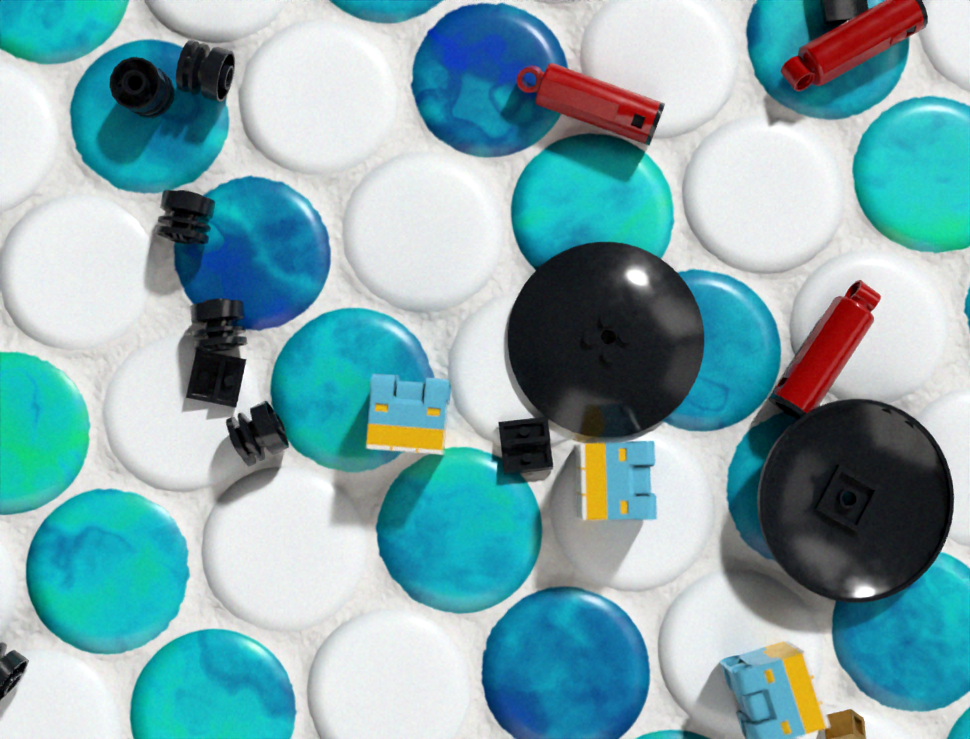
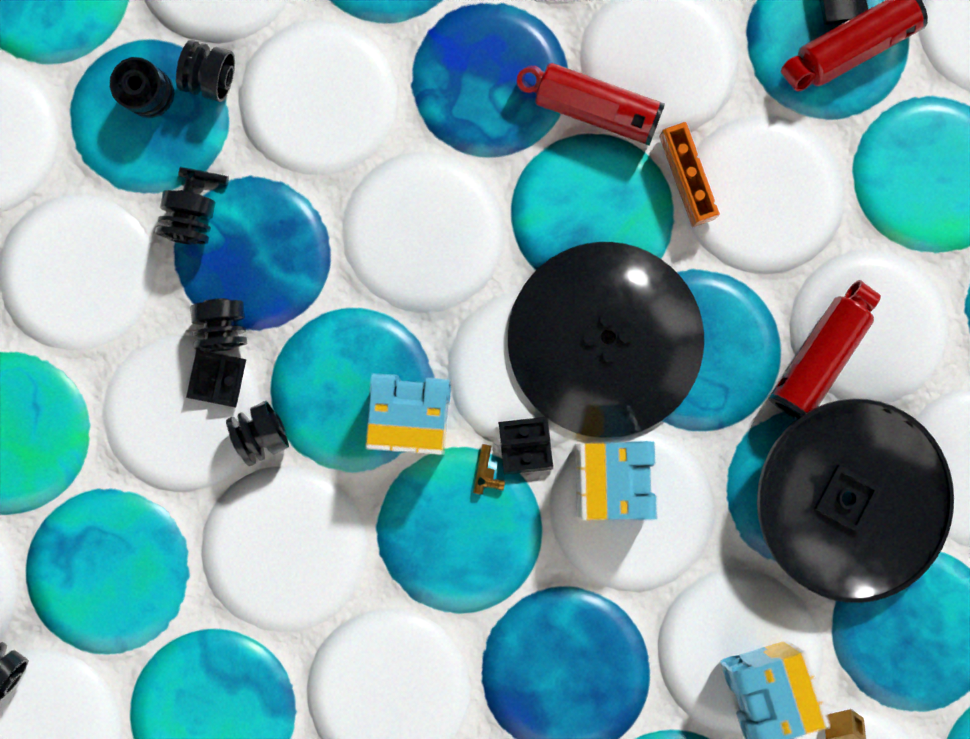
none -> black hose [178,167,229,192]
none -> pearl gold hose [473,444,505,495]
none -> orange brick [659,122,720,227]

